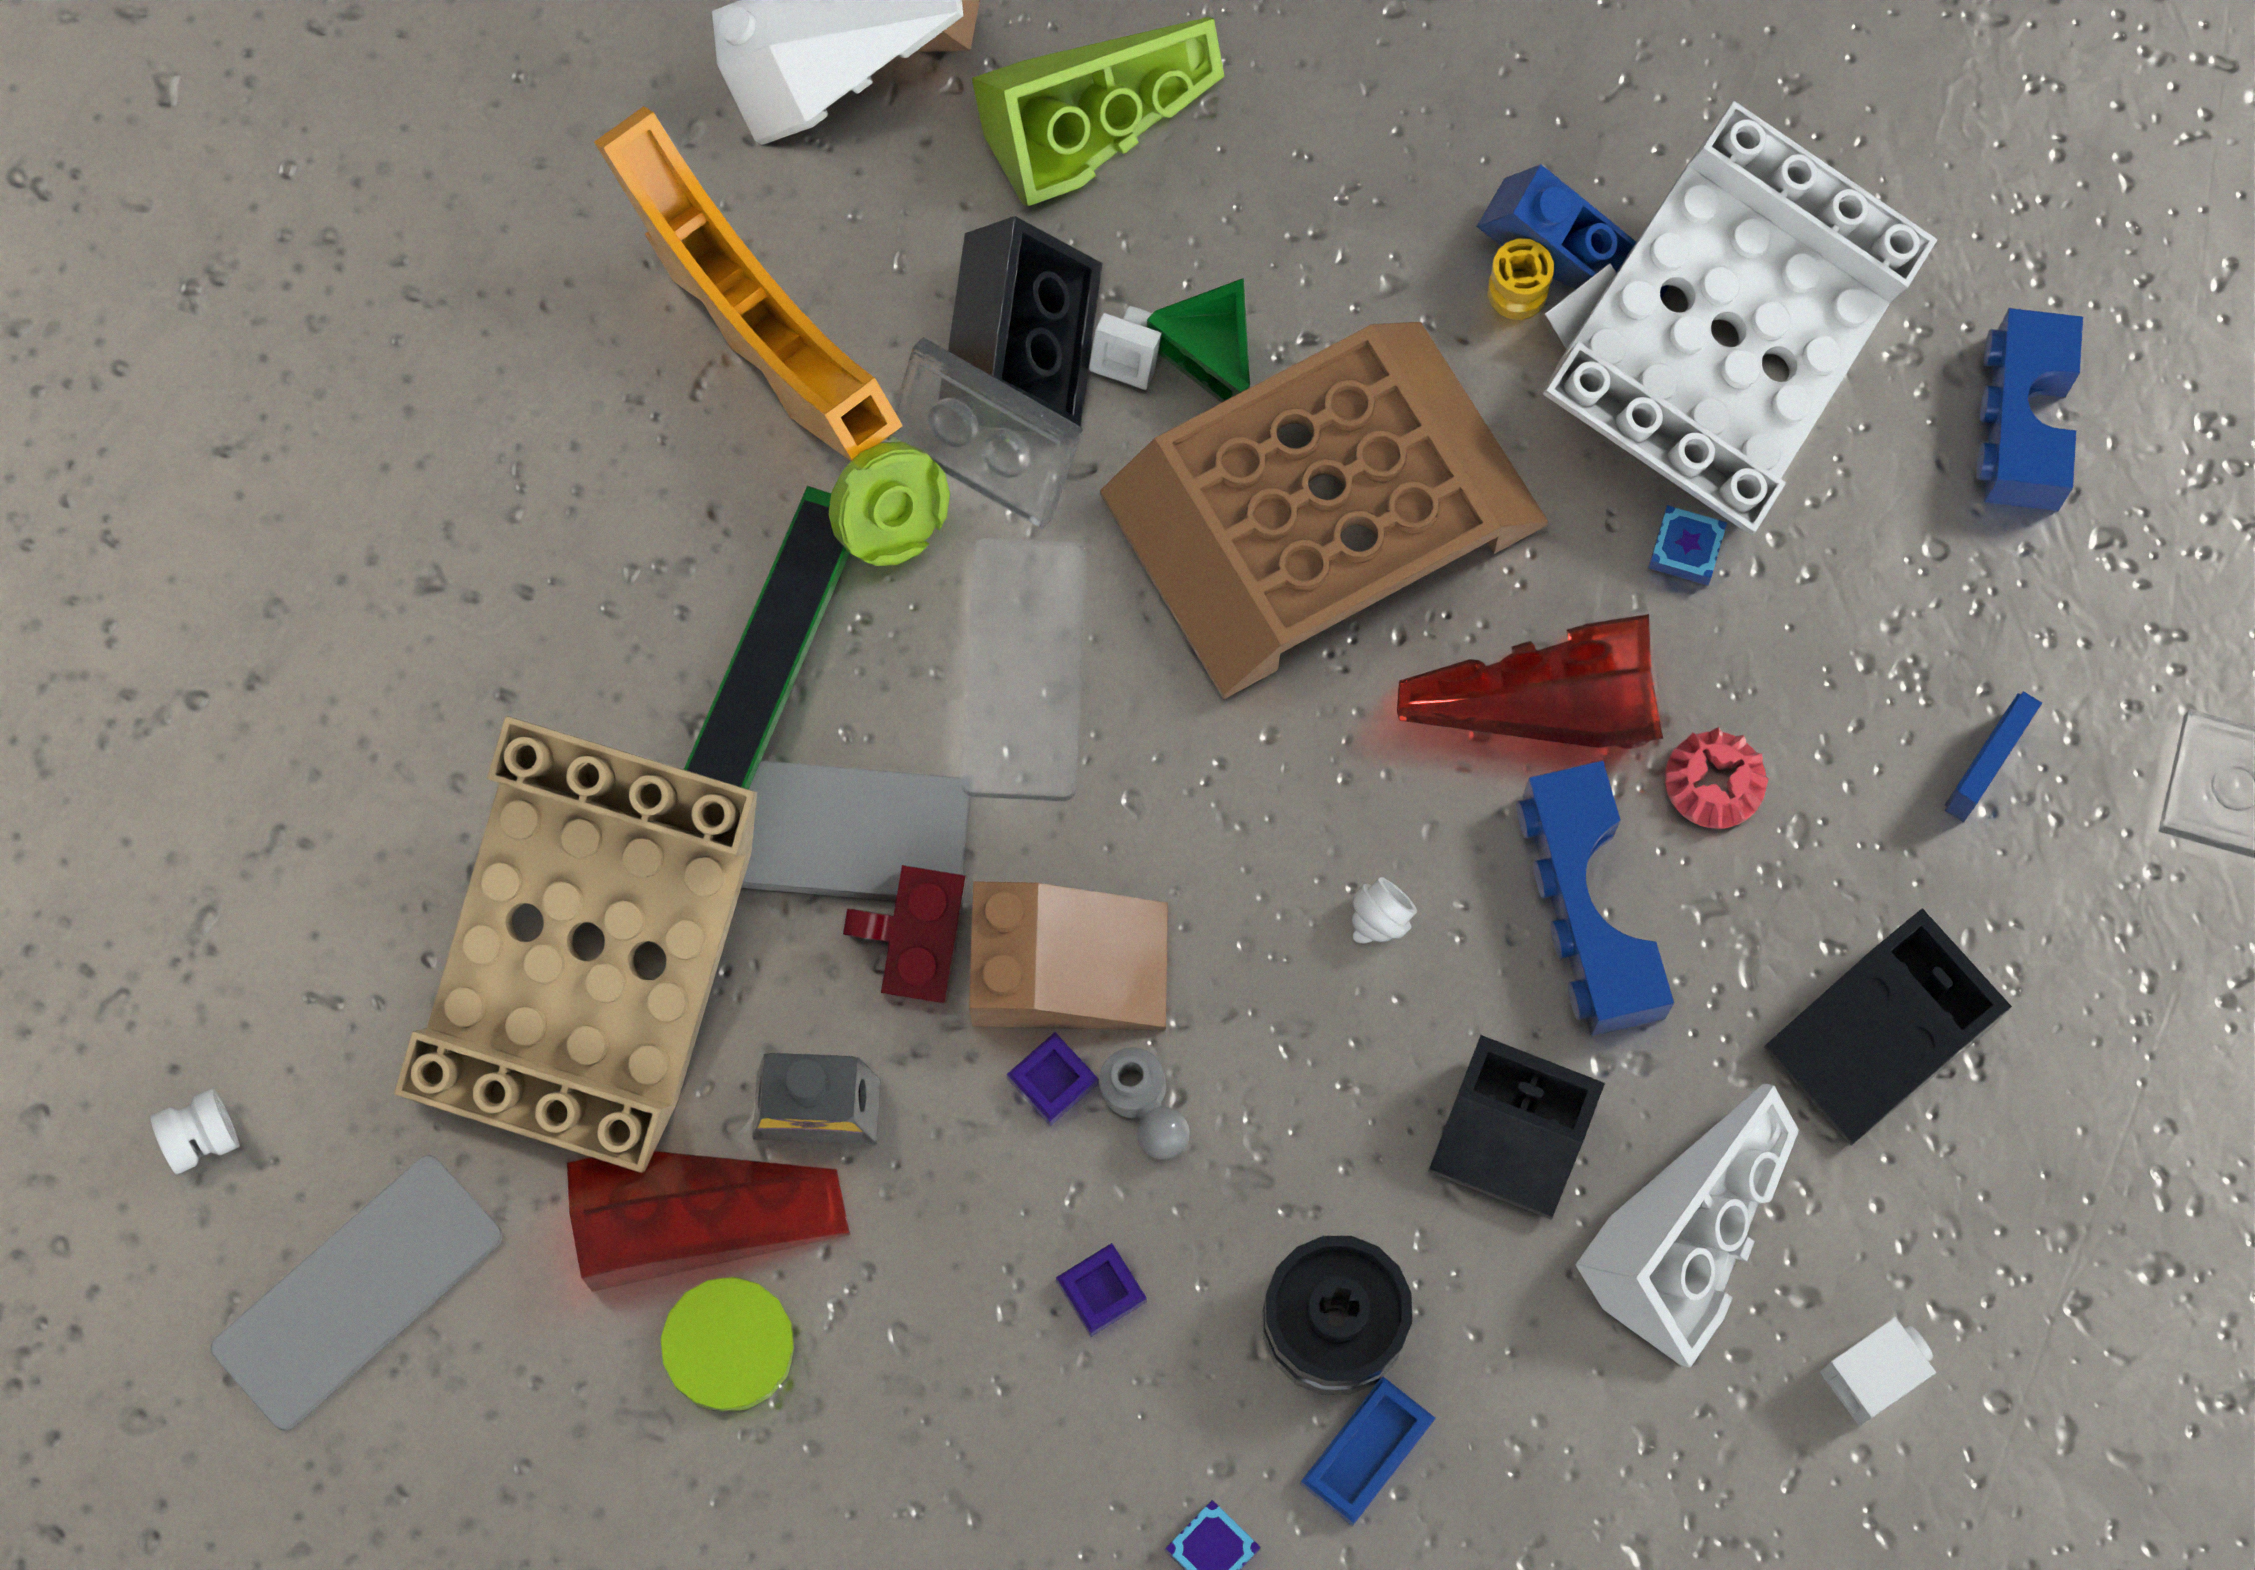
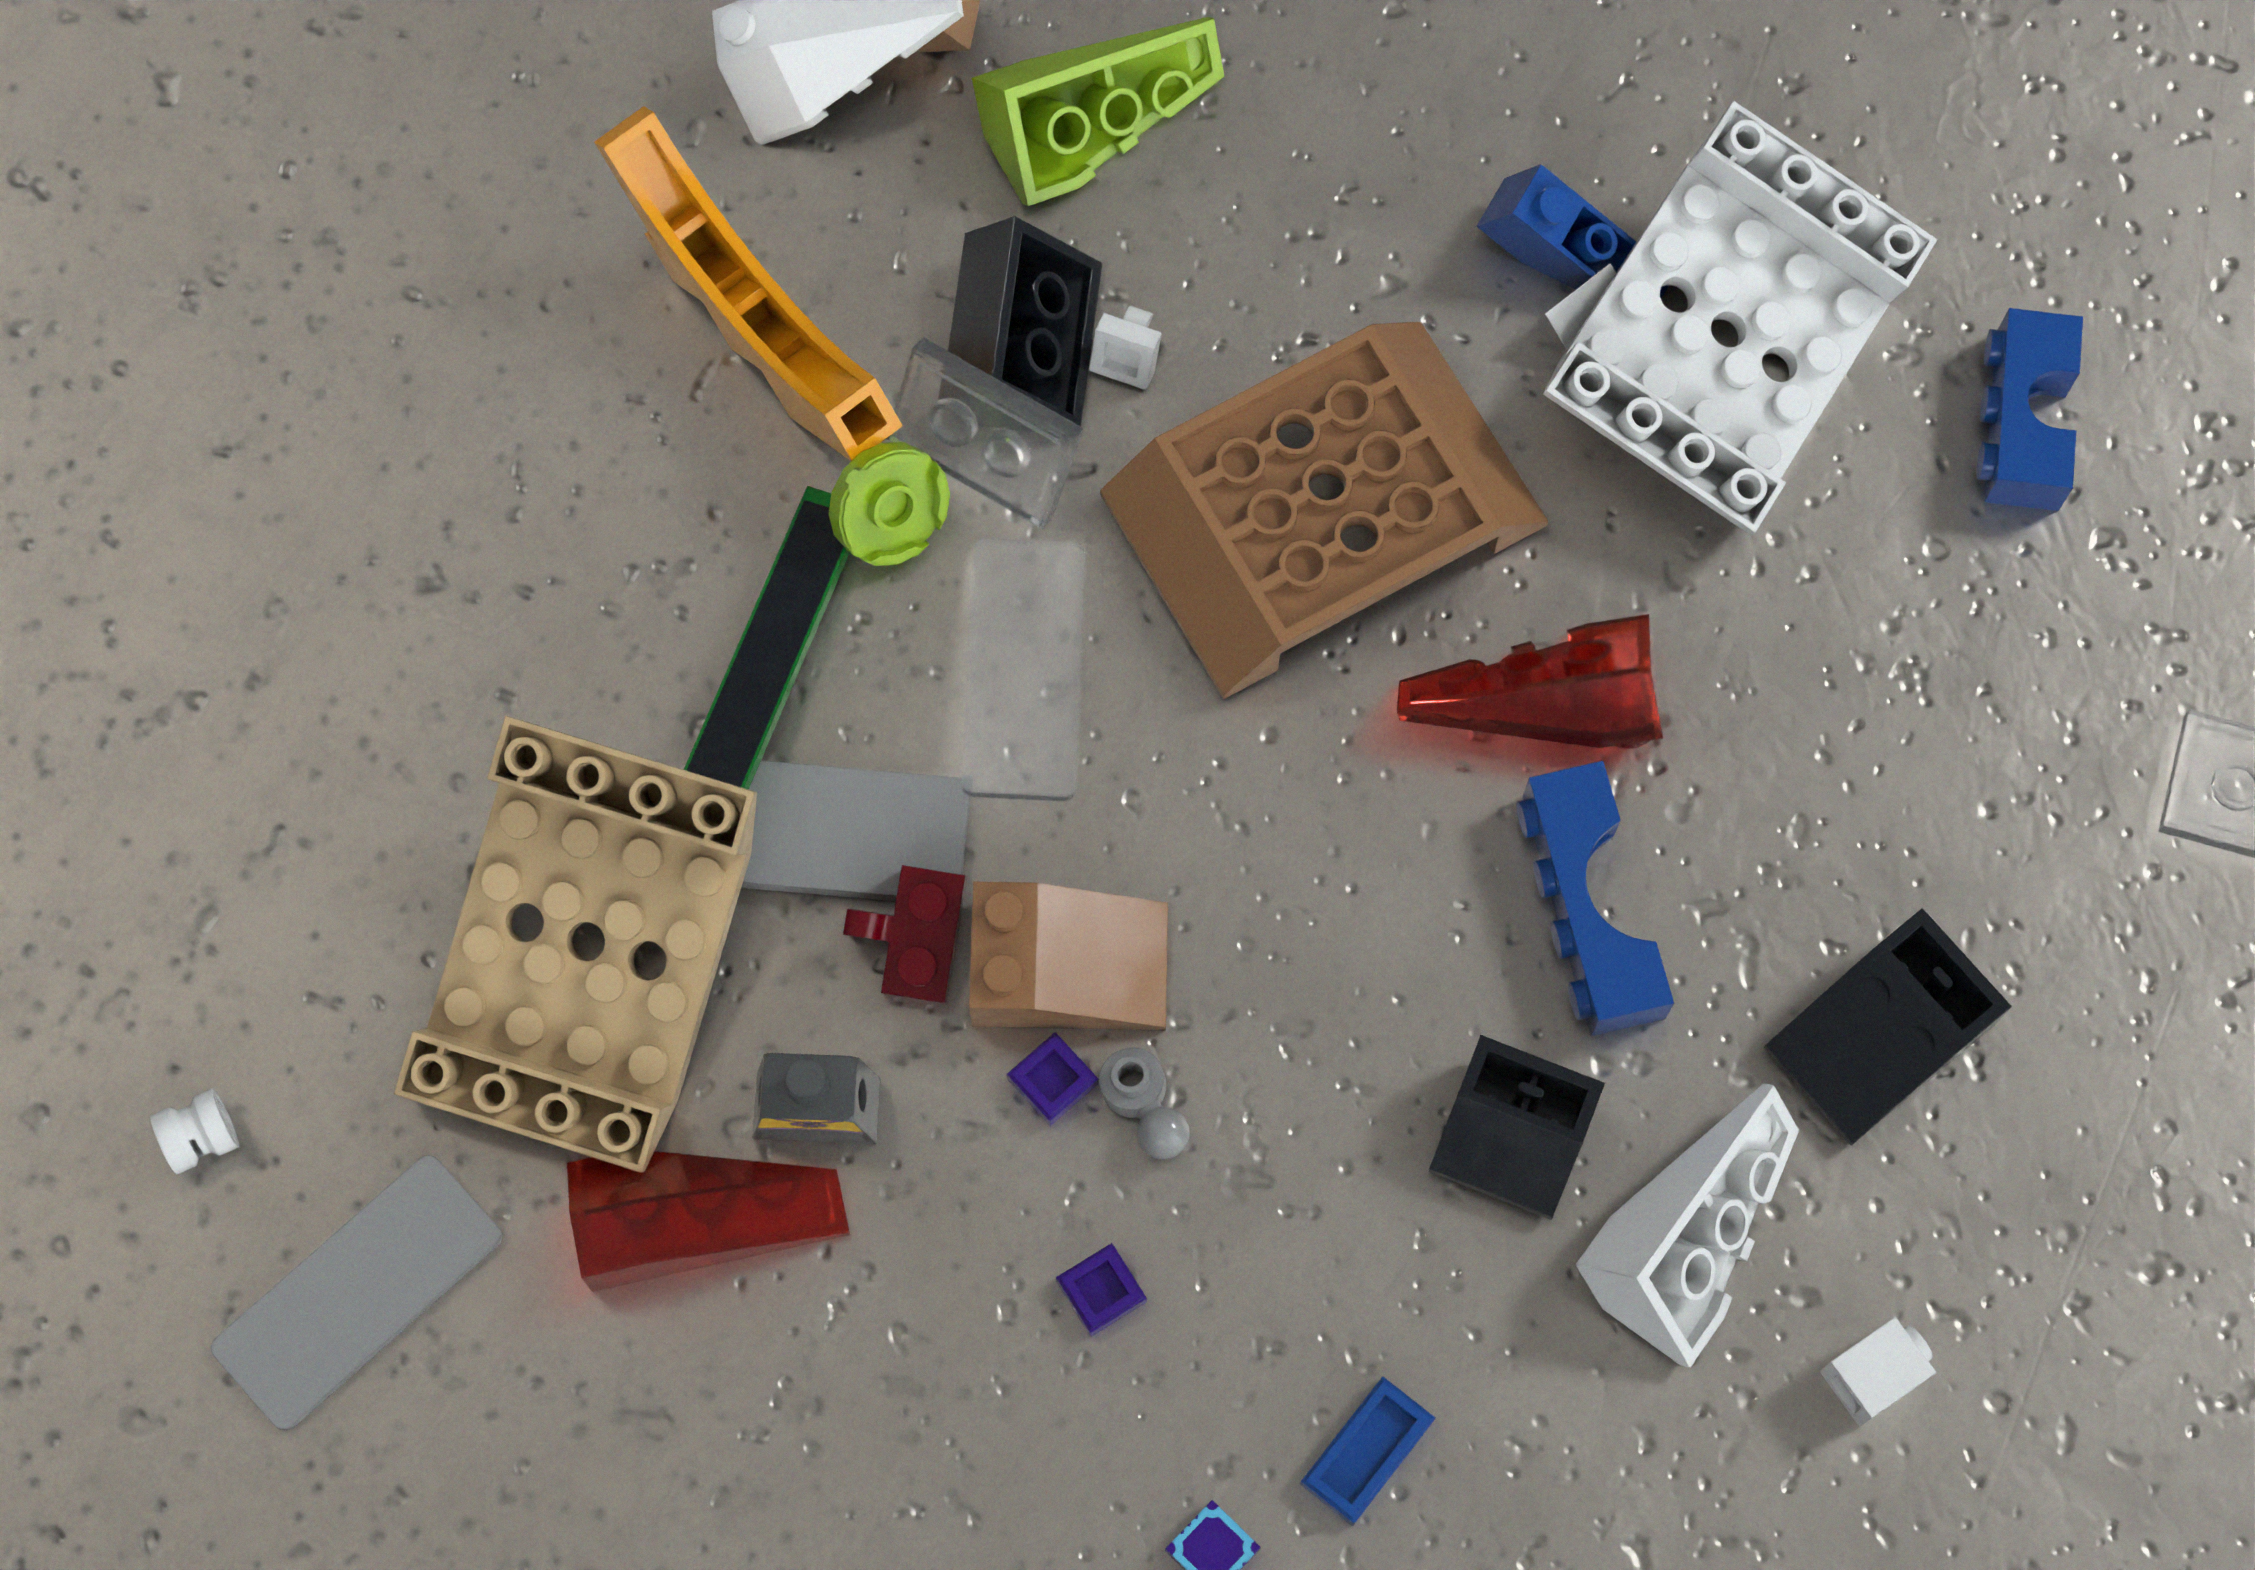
lime tile [661,1277,794,1412] -> none
green slope [1147,278,1250,403] -> none
black wheel [1263,1236,1412,1395] -> none
white plate [1352,877,1417,944] -> none
yellow wheel [1487,239,1554,320] -> none
blue tile [1648,505,1727,586] -> none
coral gear [1665,727,1769,829] -> none
blue tile [1945,691,2042,822] -> none

